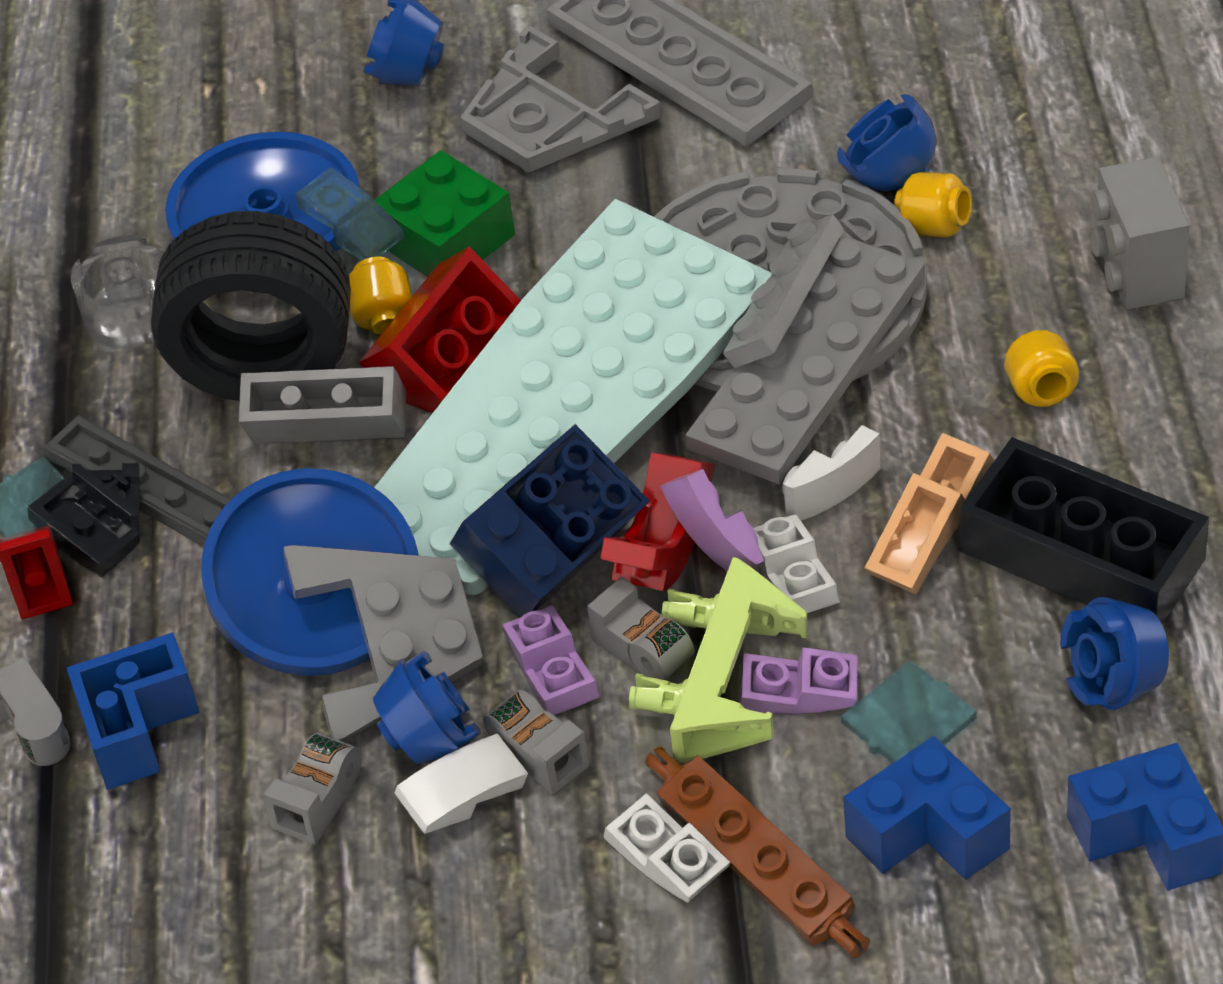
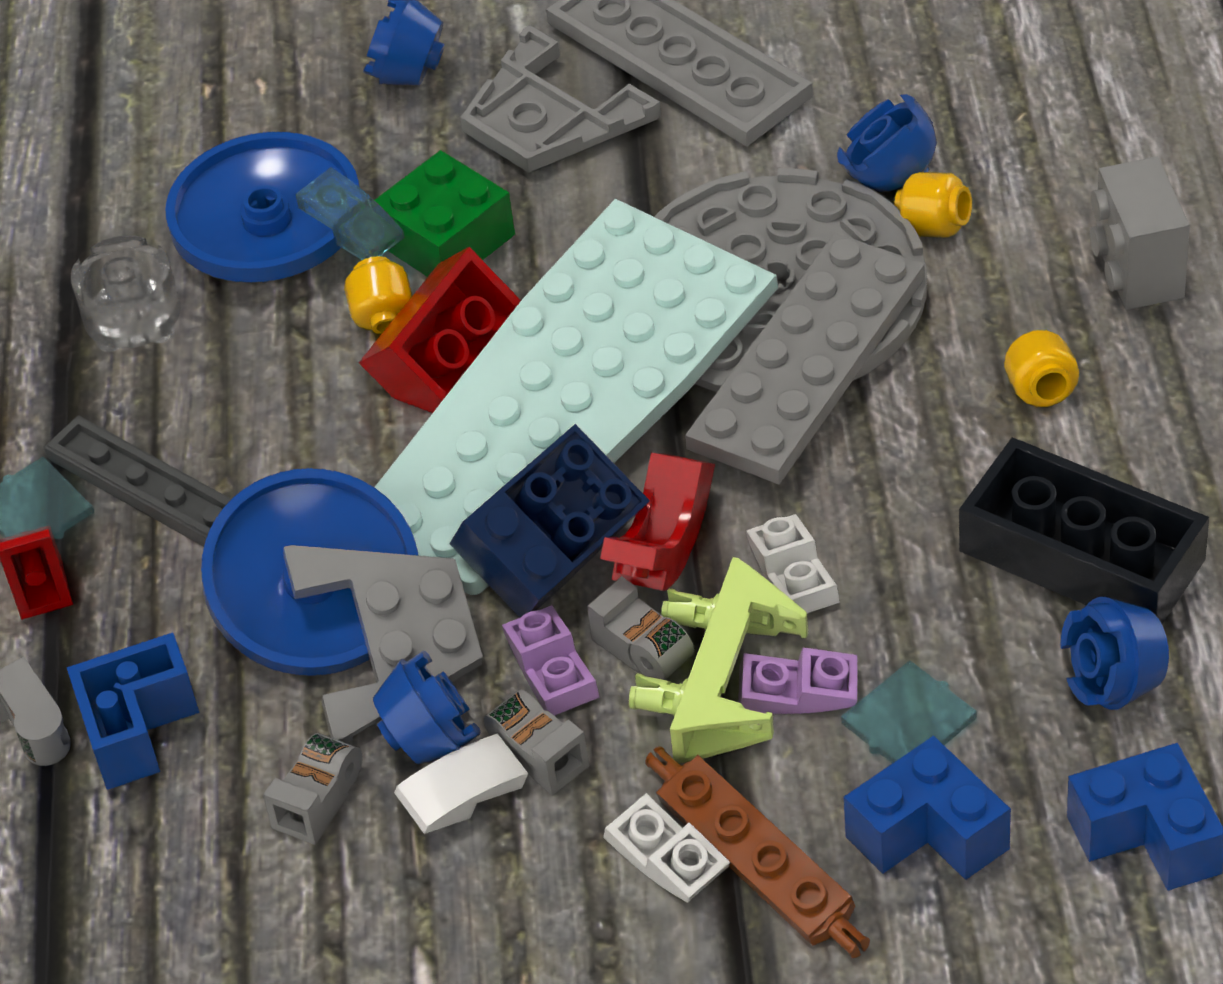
black slope [27,463,140,577] -> none
black tyre [151,211,351,401] -> none
light grey brick [239,366,406,444] -> none
lavender slope [660,469,764,571] -> none
light grey plate [723,214,844,368] -> none
white slope [782,425,881,521] -> none
light nougat slope [864,433,995,595] -> none

